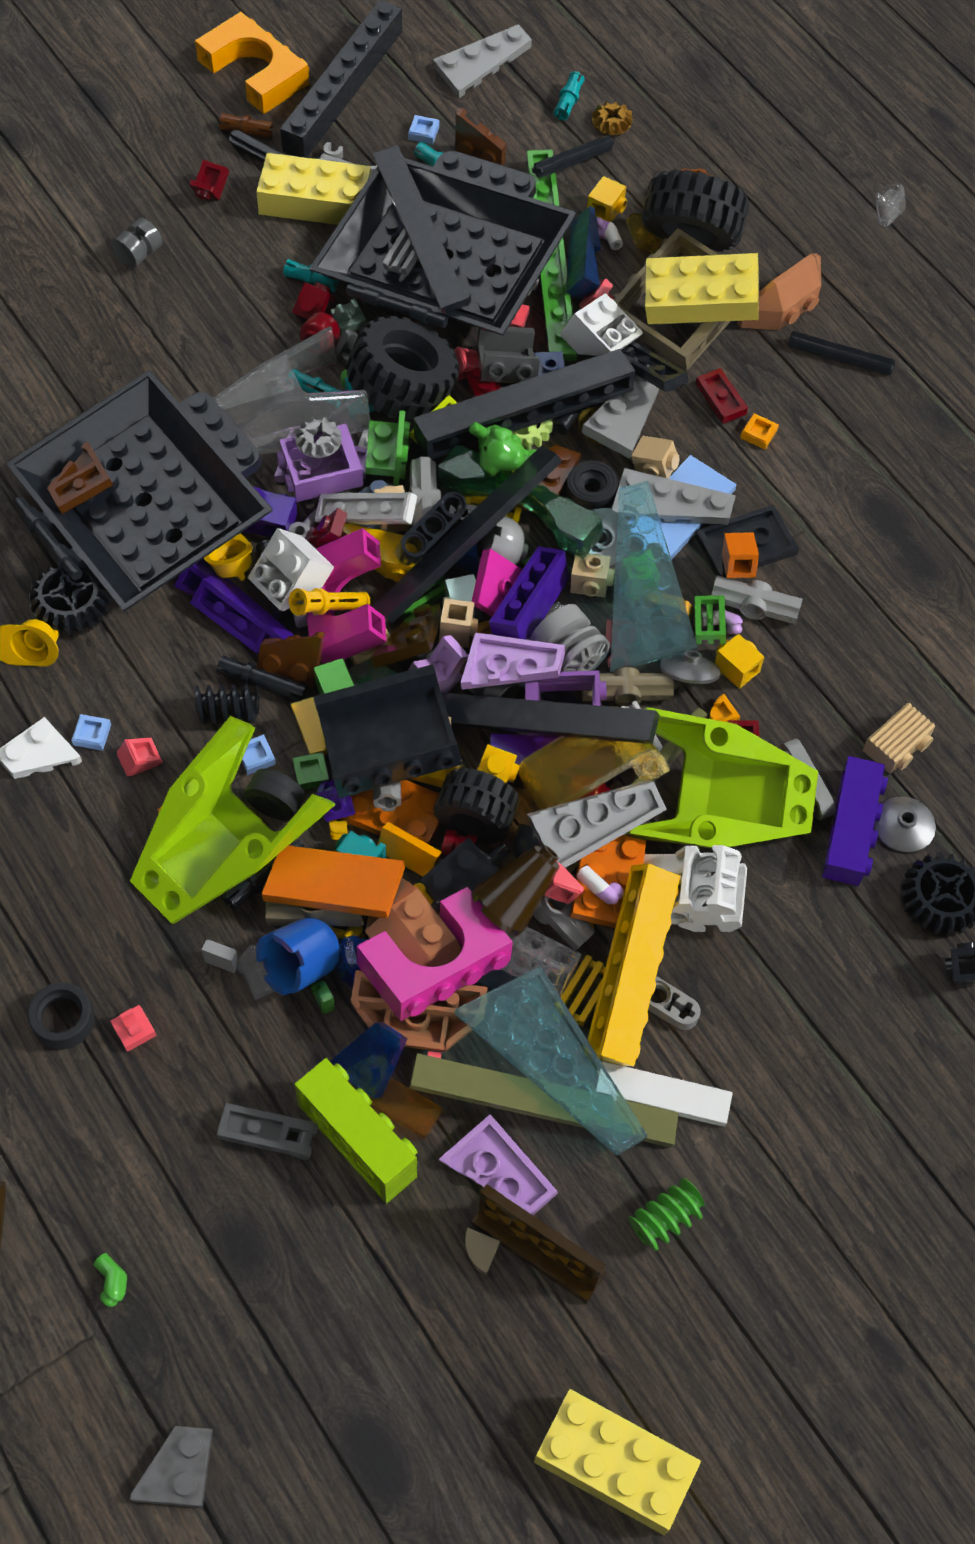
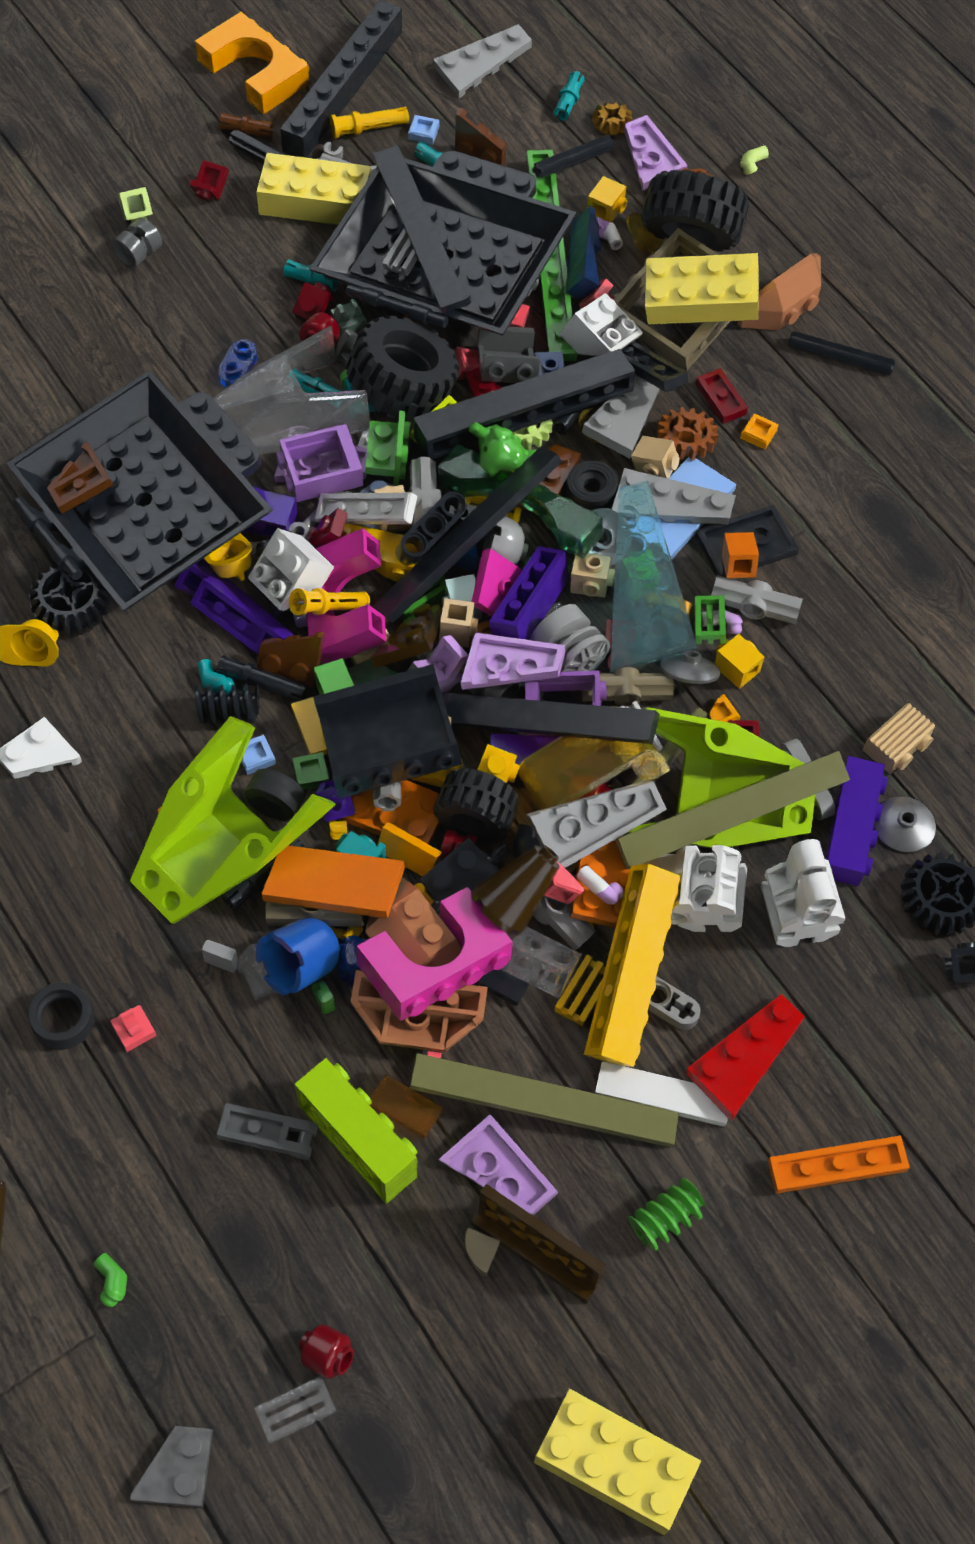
light blue tile [71,714,111,751] -> none
coral slope [117,738,162,777] -> none
light grey gear [295,417,342,458] -> none
clear blue wing [330,1022,408,1099] -> none
clear light blue wing [454,966,648,1155] -> none
clear tile [876,183,906,227] -> none
none -> yellowish green brick [117,187,153,223]
none -> teal arm [197,659,234,694]
none -> clear blue plate [218,339,258,388]
none -> clear tile [255,1376,336,1444]
none -> dark red head [299,1324,354,1379]
none -> yellow pin [330,106,409,139]
none -> olive tile [615,751,850,869]
none -> lavender wing [624,115,688,191]
none -> dark orange gear [657,407,718,460]
none -> red wing [686,994,805,1122]
none -> yellowish green arm [740,145,769,175]
none -> white connector [761,839,845,947]
none -> orange plate [768,1135,910,1194]

